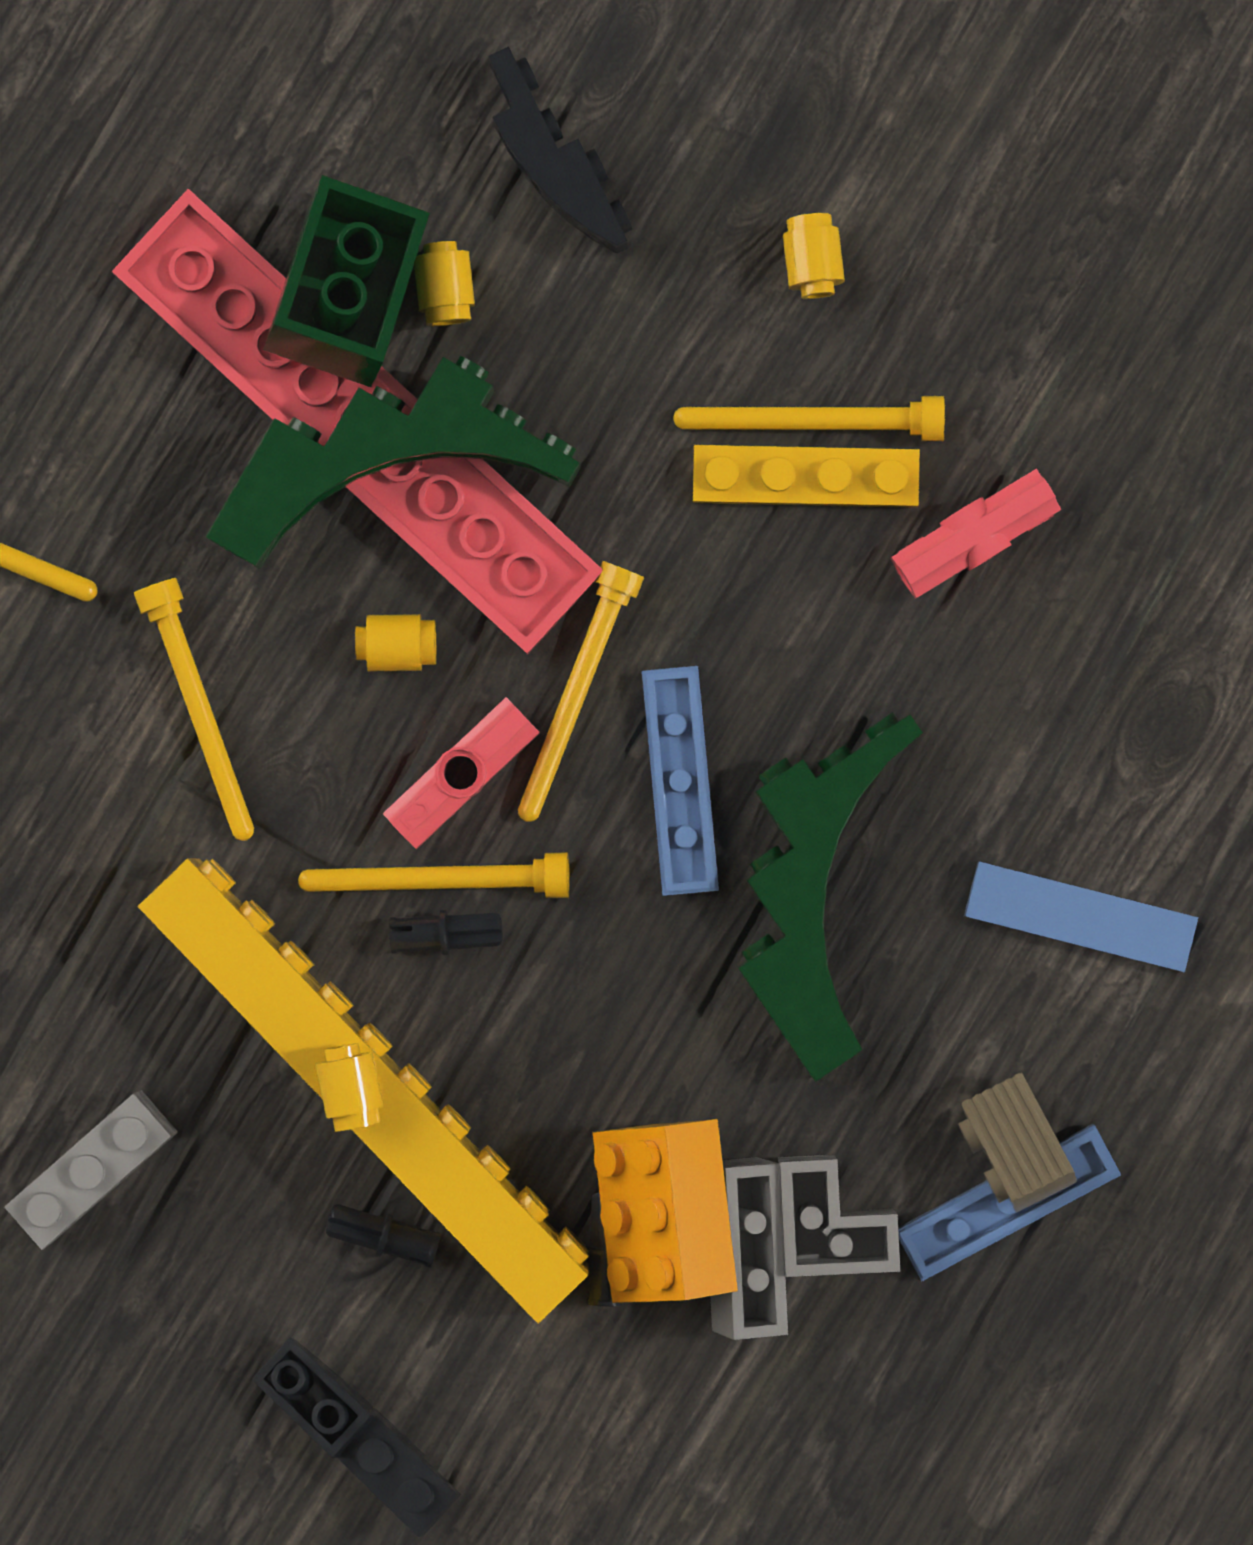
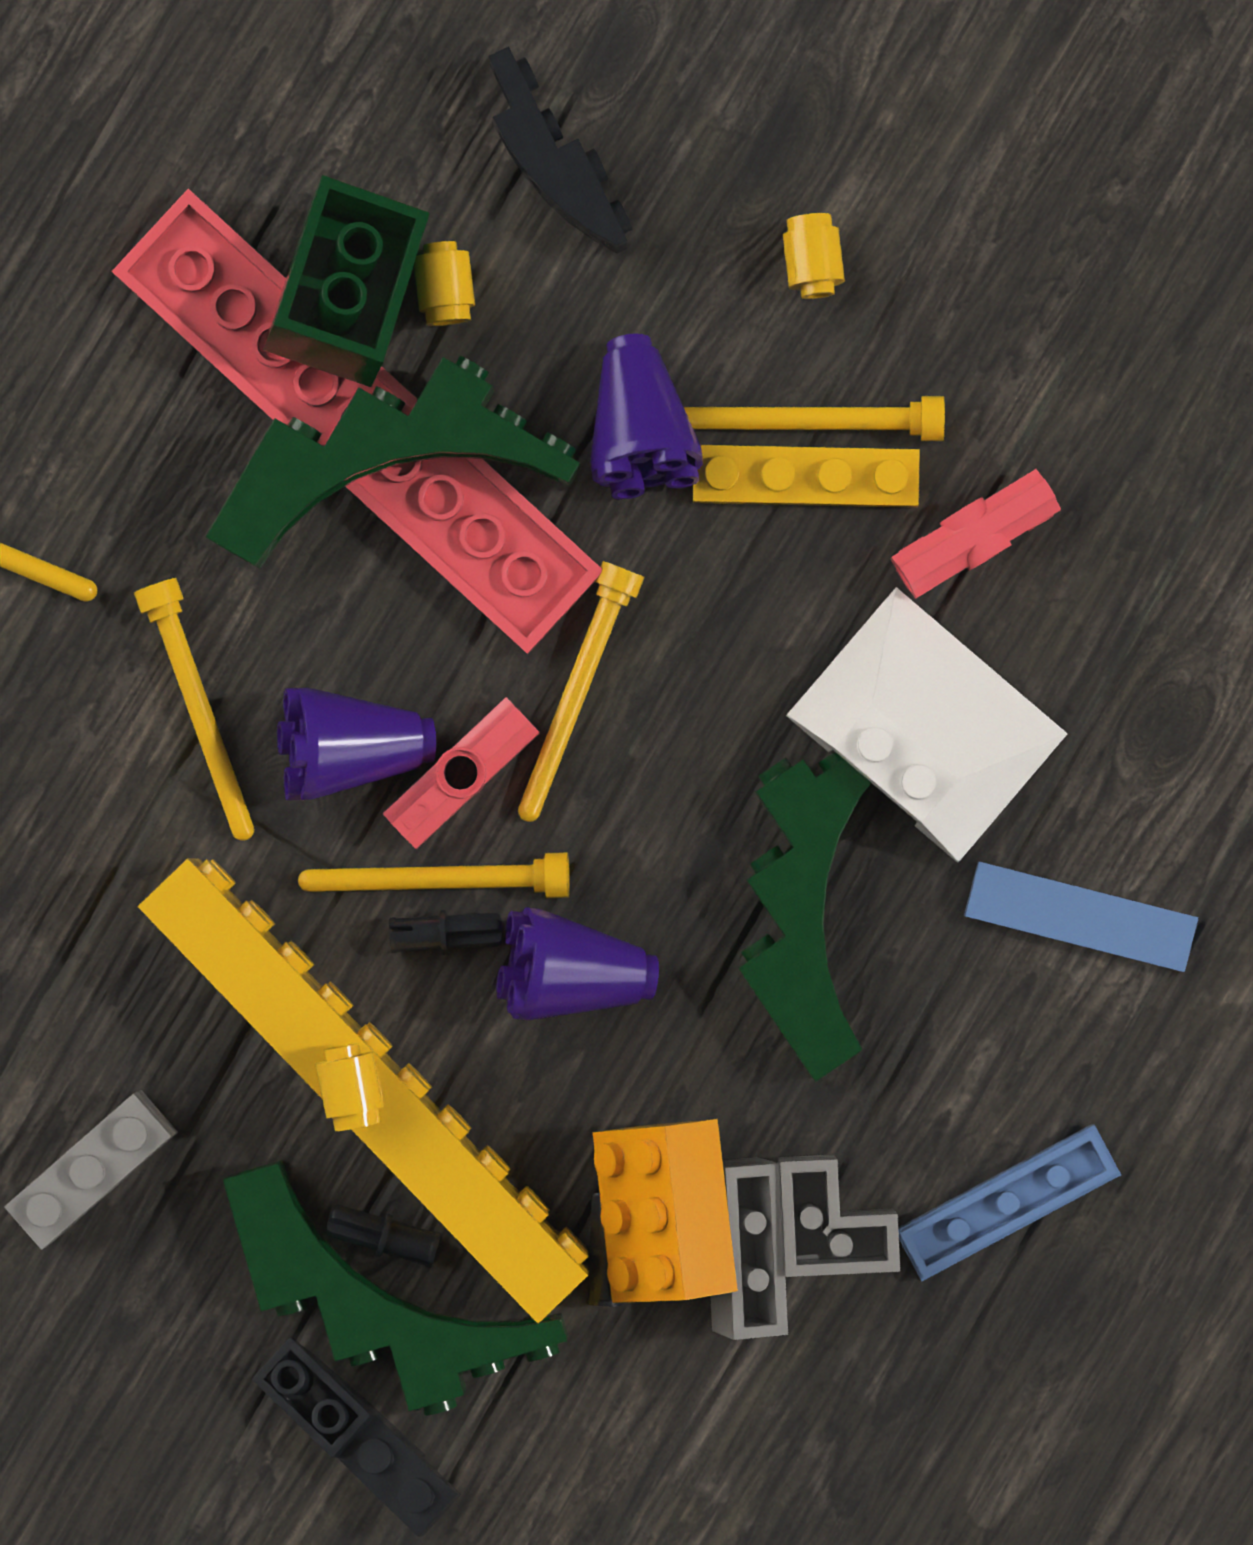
yellow brick [355,614,436,671] -> none
medium blue tile [642,666,719,896] -> none
dark tan brick [958,1073,1077,1213] -> none
none -> dark green arch [223,1160,568,1416]
none -> dark purple cone [277,688,436,801]
none -> dark purple cone [496,907,659,1020]
none -> dark purple cone [590,334,703,499]
none -> white slope [786,587,1067,862]

